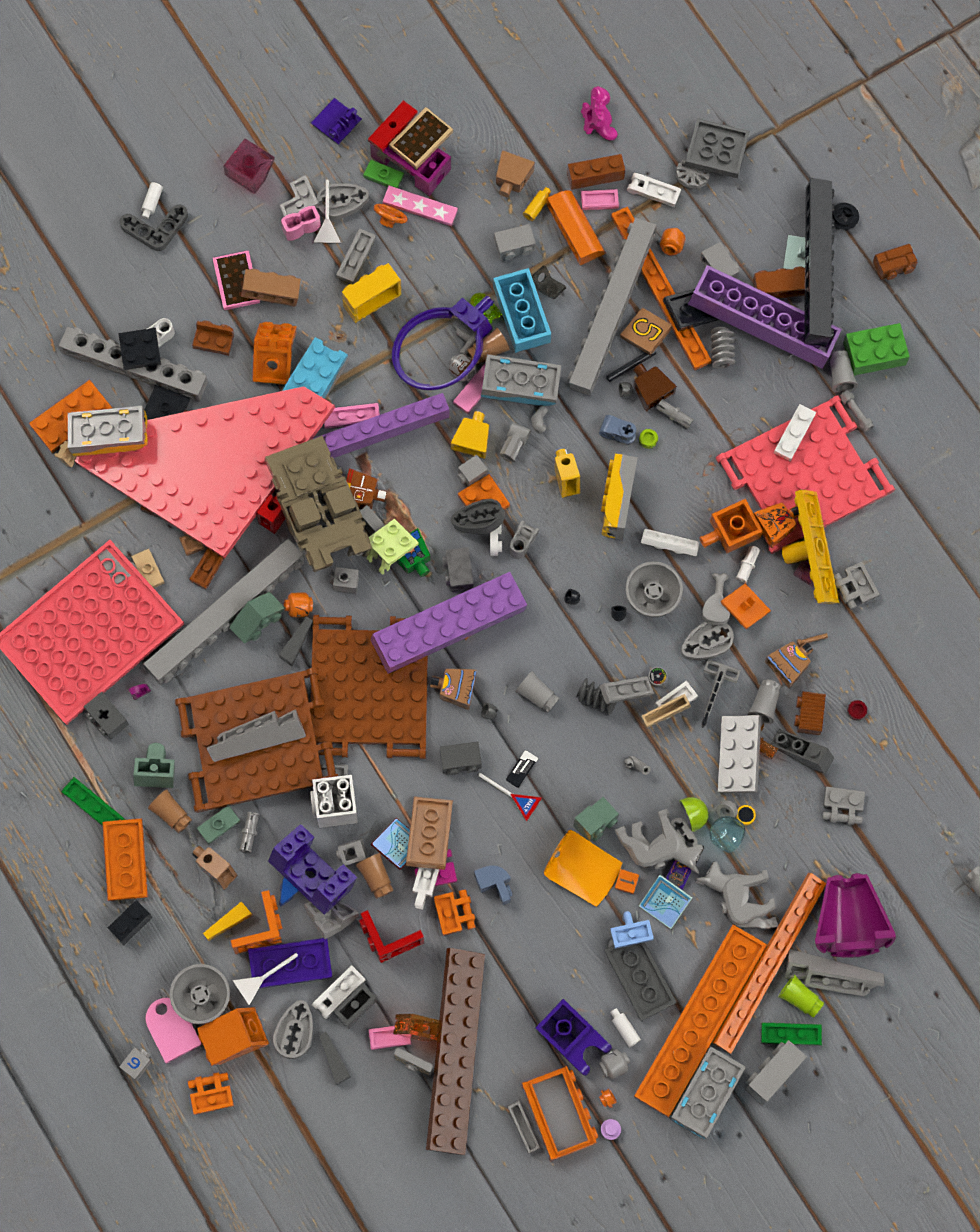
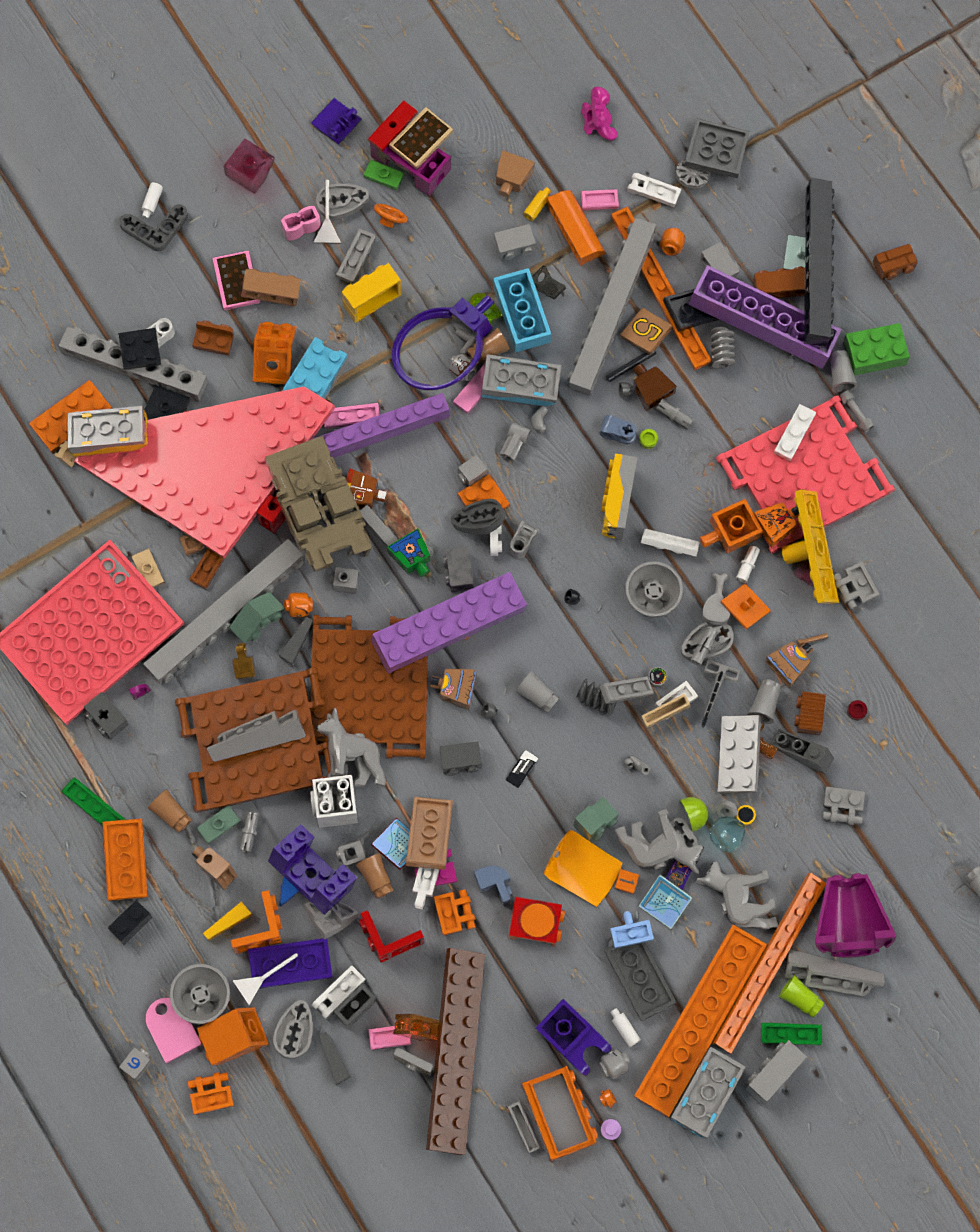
sand green brick [133,743,175,788] -> none
light grey plate [280,175,320,217] -> none
yellowish green plate [367,519,419,574] -> none
bright pink tile [383,186,458,227] -> none
yellow torso [451,411,489,459] -> none
piece [478,773,542,822] -> none
yellow torso [555,449,580,498] -> none
dark orange brick [567,154,625,190] -> none
black hinge [611,605,627,621] -> none
black gear [832,203,859,231] -> none
none -> pearl gold plate [232,643,256,679]
none -> light grey animal [316,708,385,788]
none -> panel [508,897,565,946]
none -> light grey pin [691,627,718,666]

